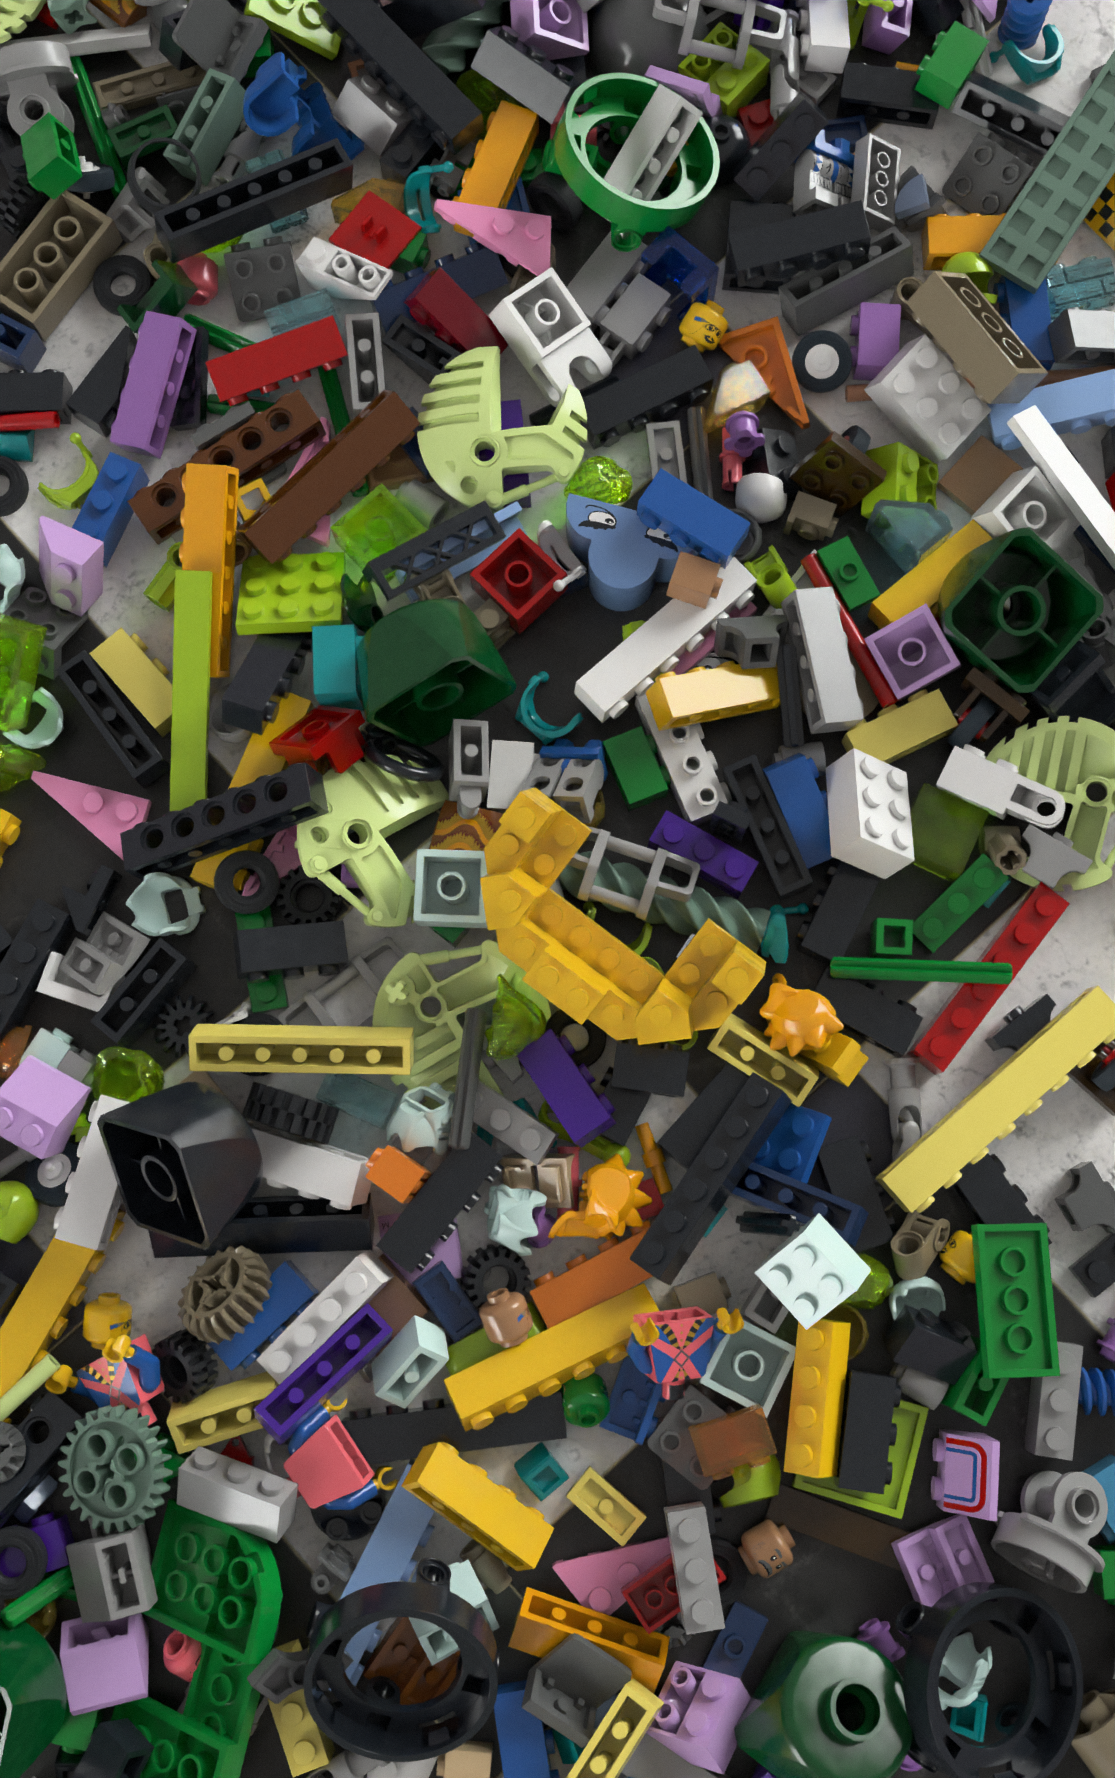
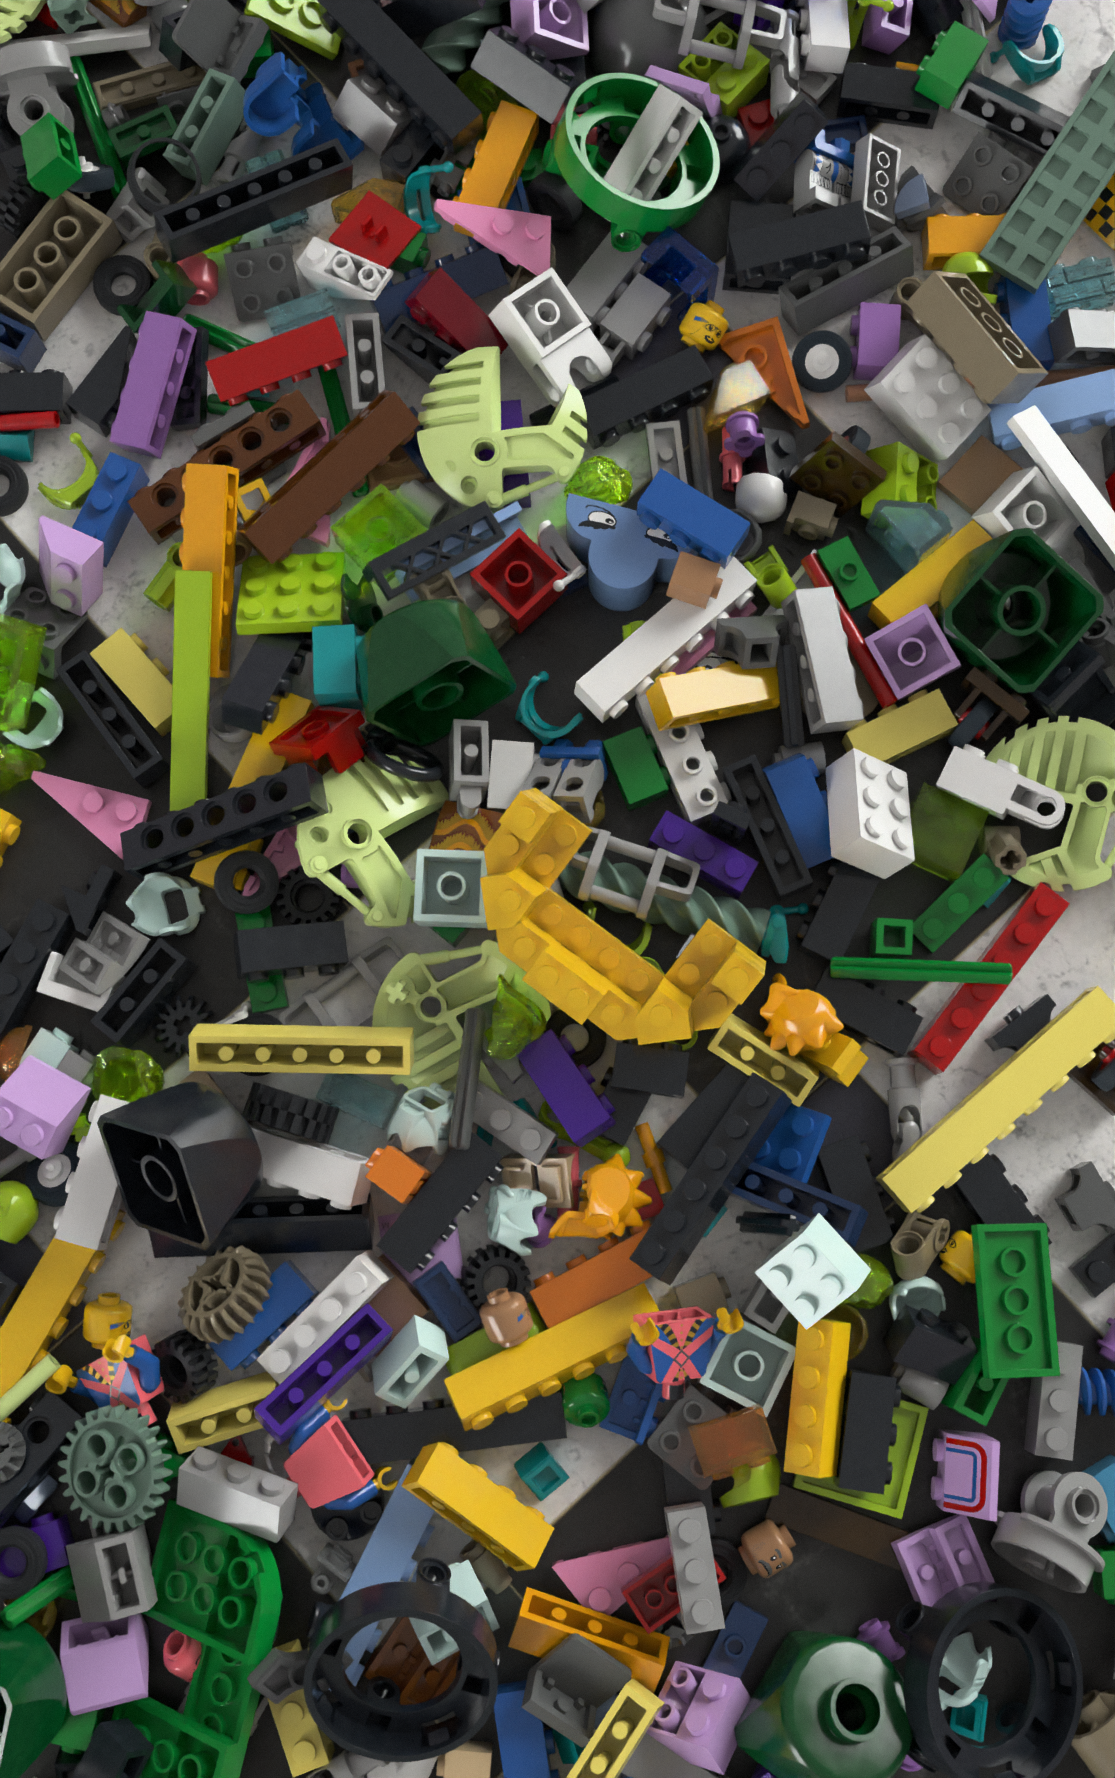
light yellow plate [566,1465,647,1547] -> none
light grey brick [1022,824,1093,889] -> none

